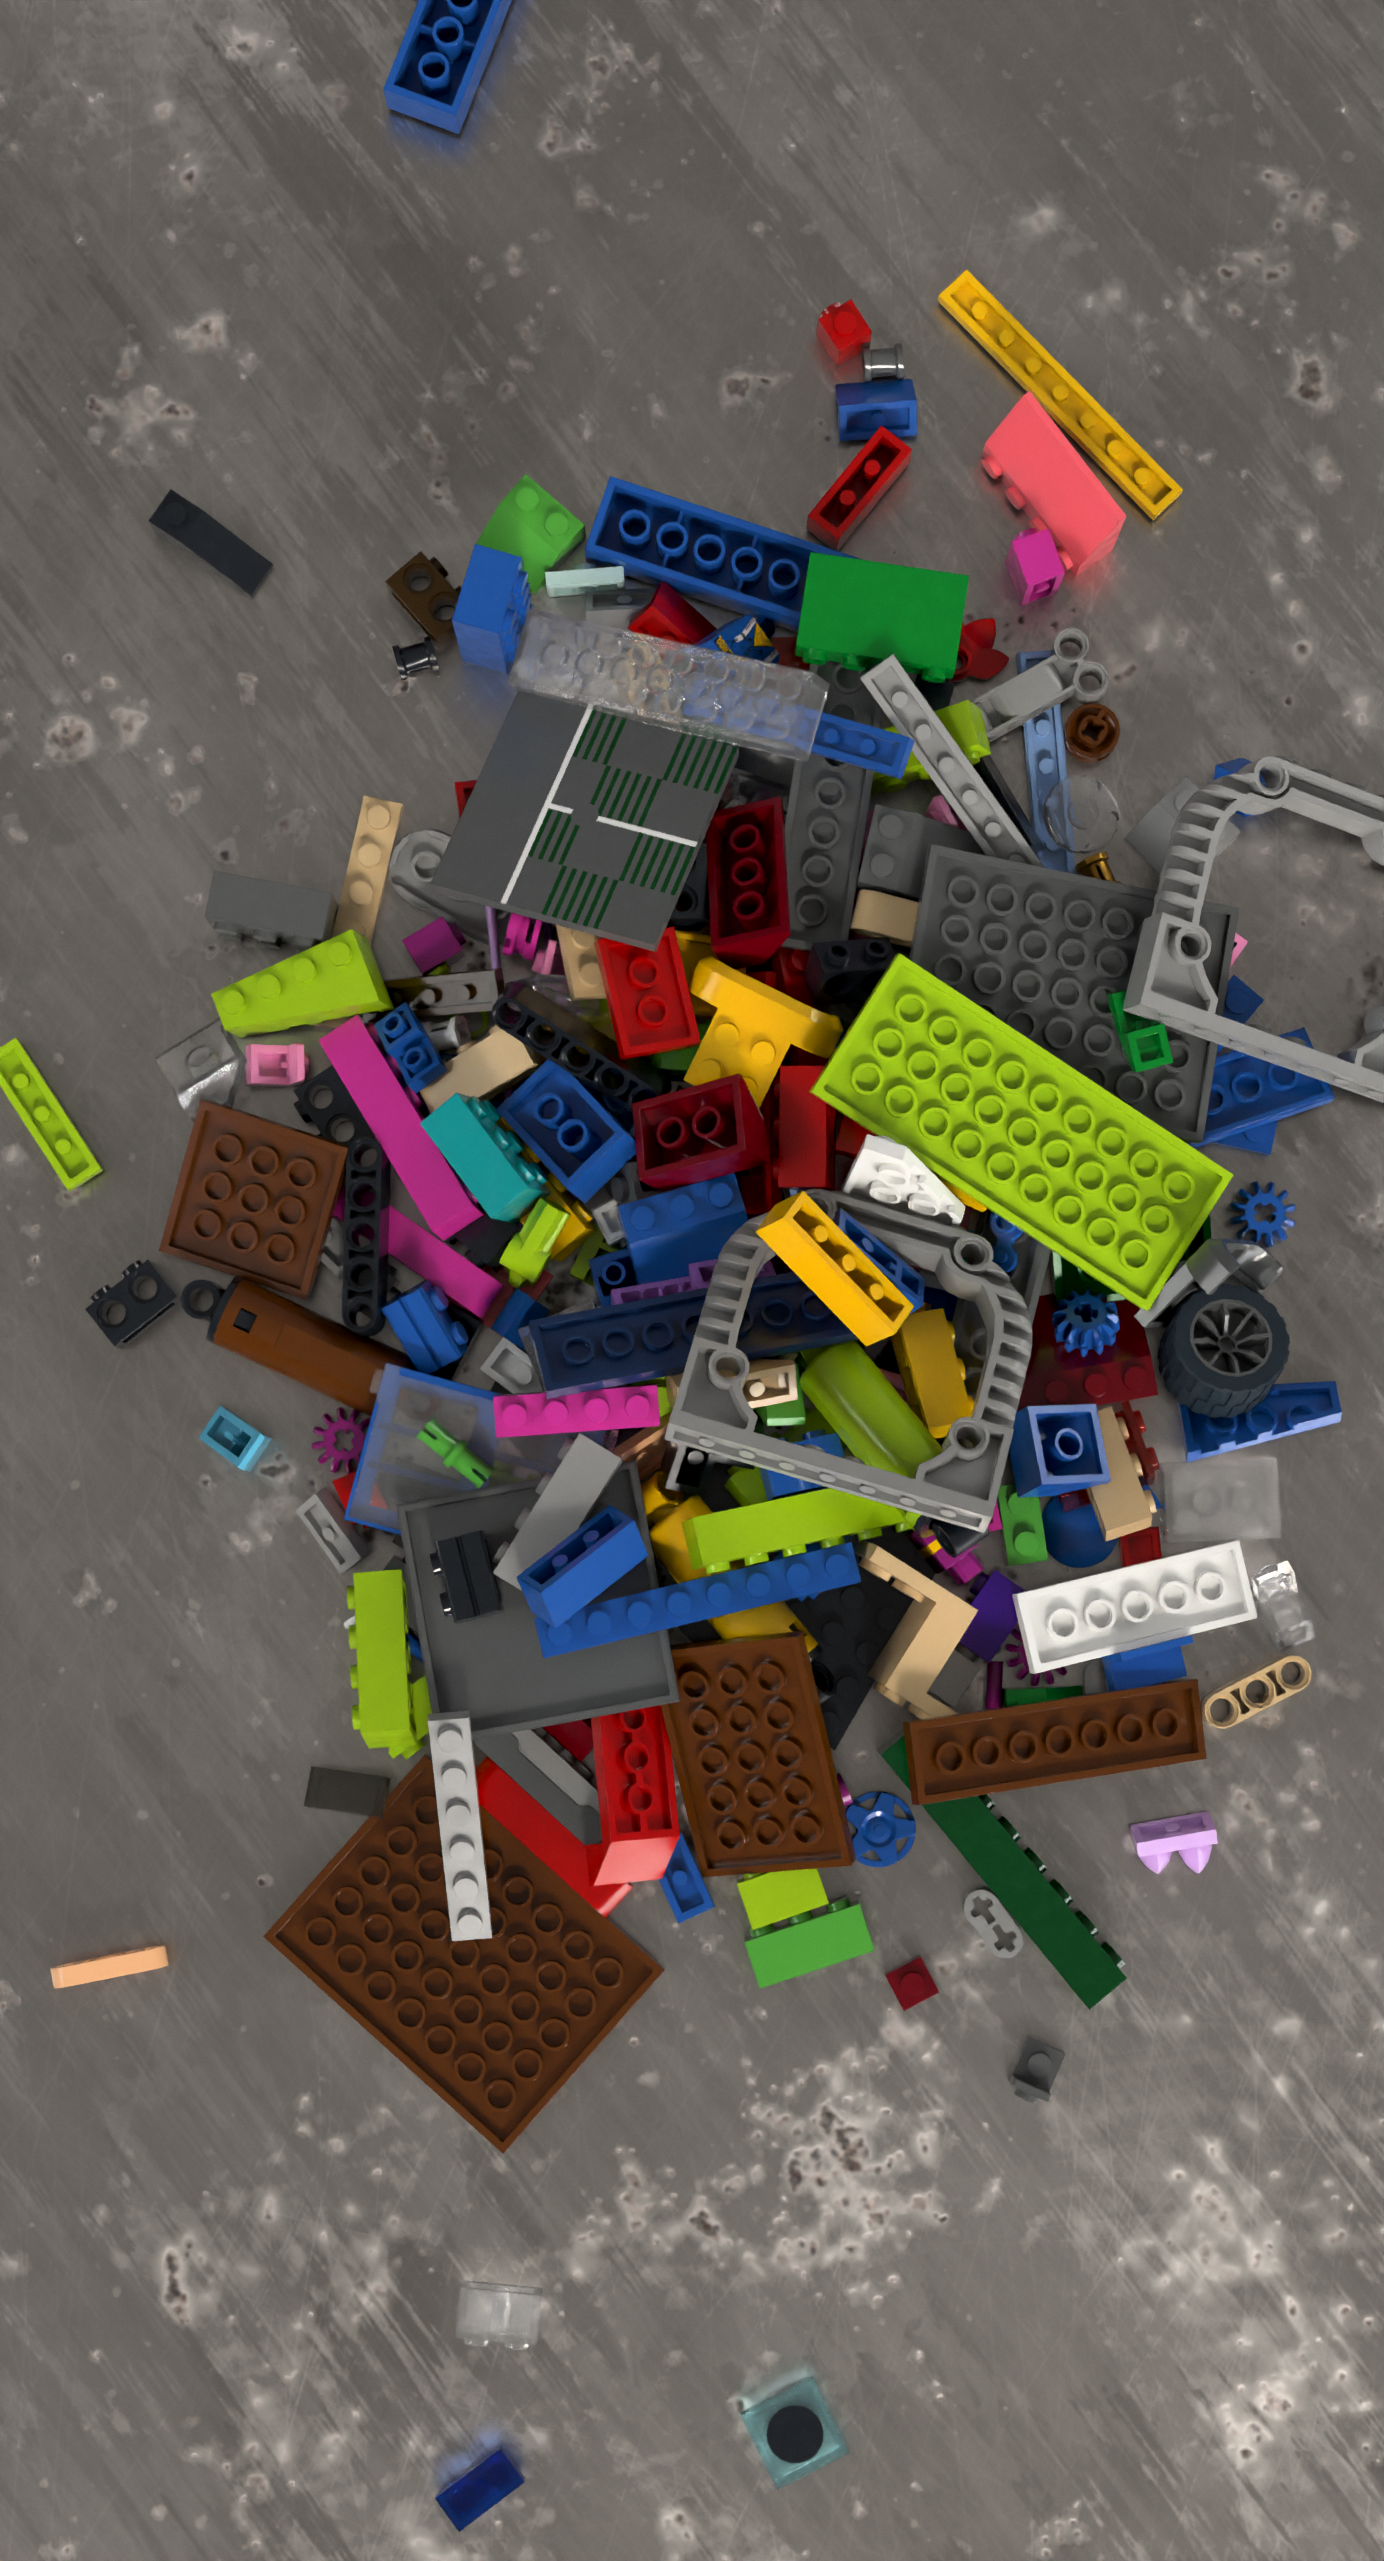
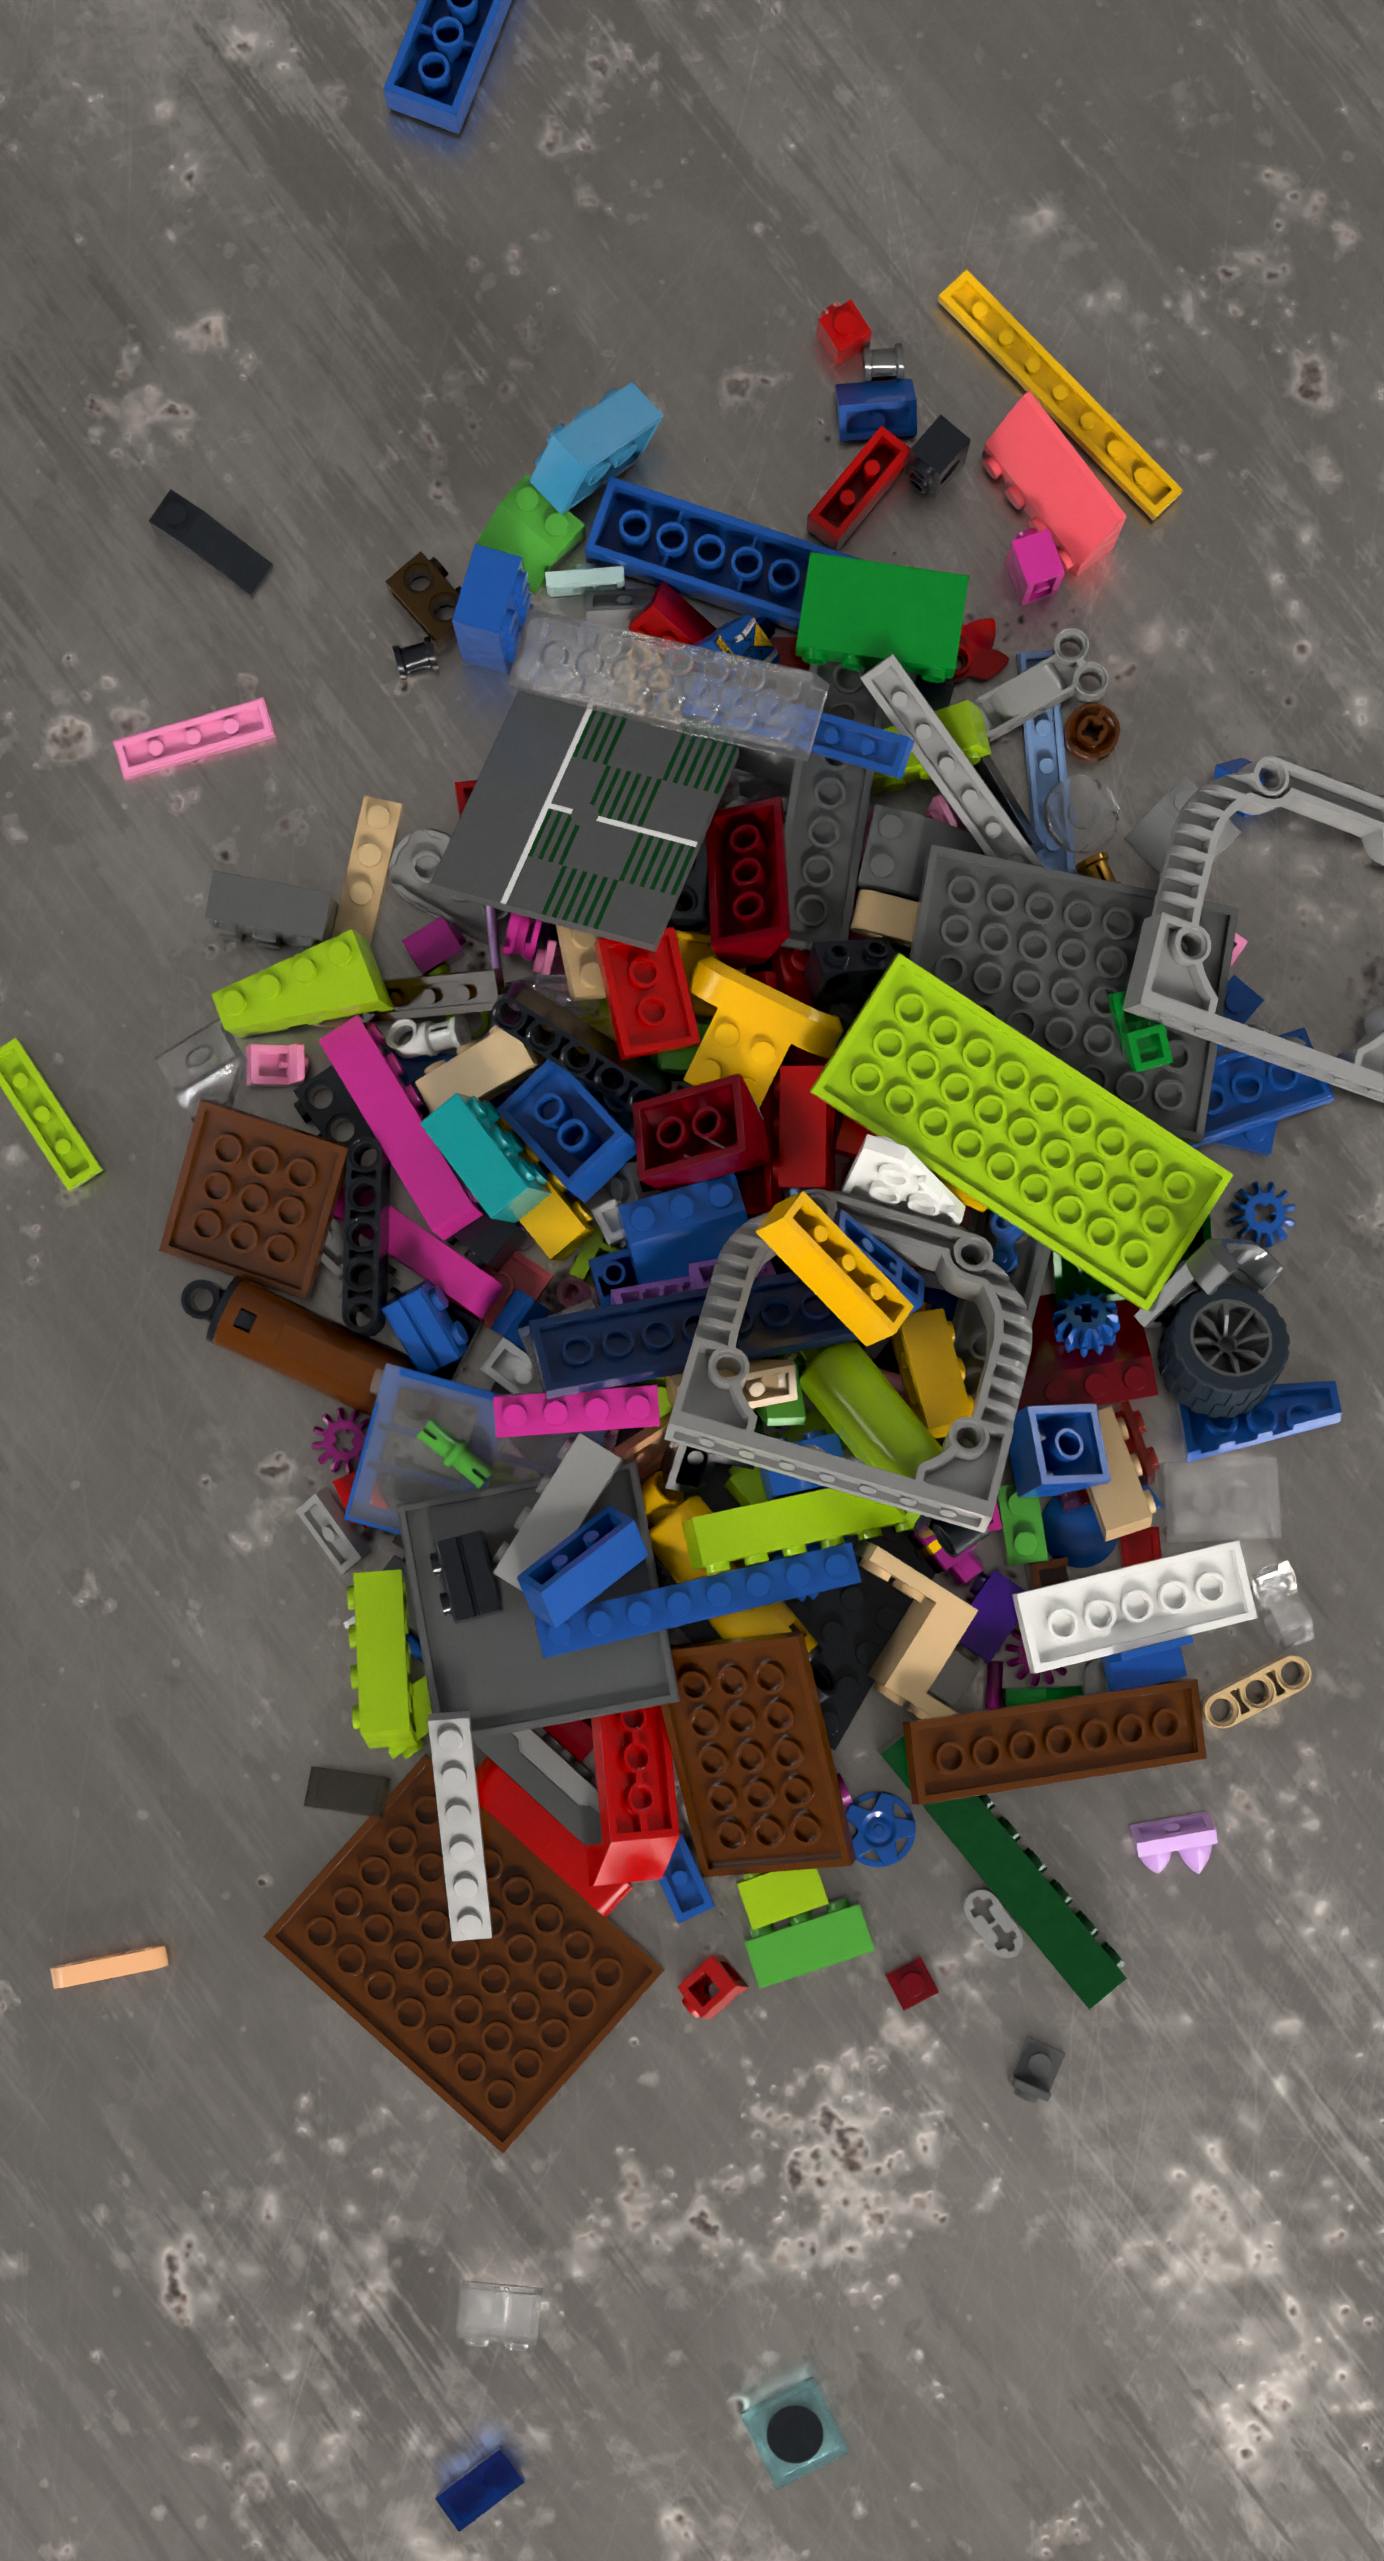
black brick [85,1260,181,1349] -> none
medium azure slope [199,1405,272,1472] -> none
blue slope [374,1002,448,1094] -> none
lime piece [499,1197,571,1290] -> none
none -> bright pink tile [113,697,276,780]
none -> dark azure brick [529,382,664,514]
none -> clear pink pin [557,1277,592,1308]
none -> red brick [677,1955,749,2019]
none -> black brick [905,415,971,498]
none -> reddish brown panel [1023,1557,1069,1590]

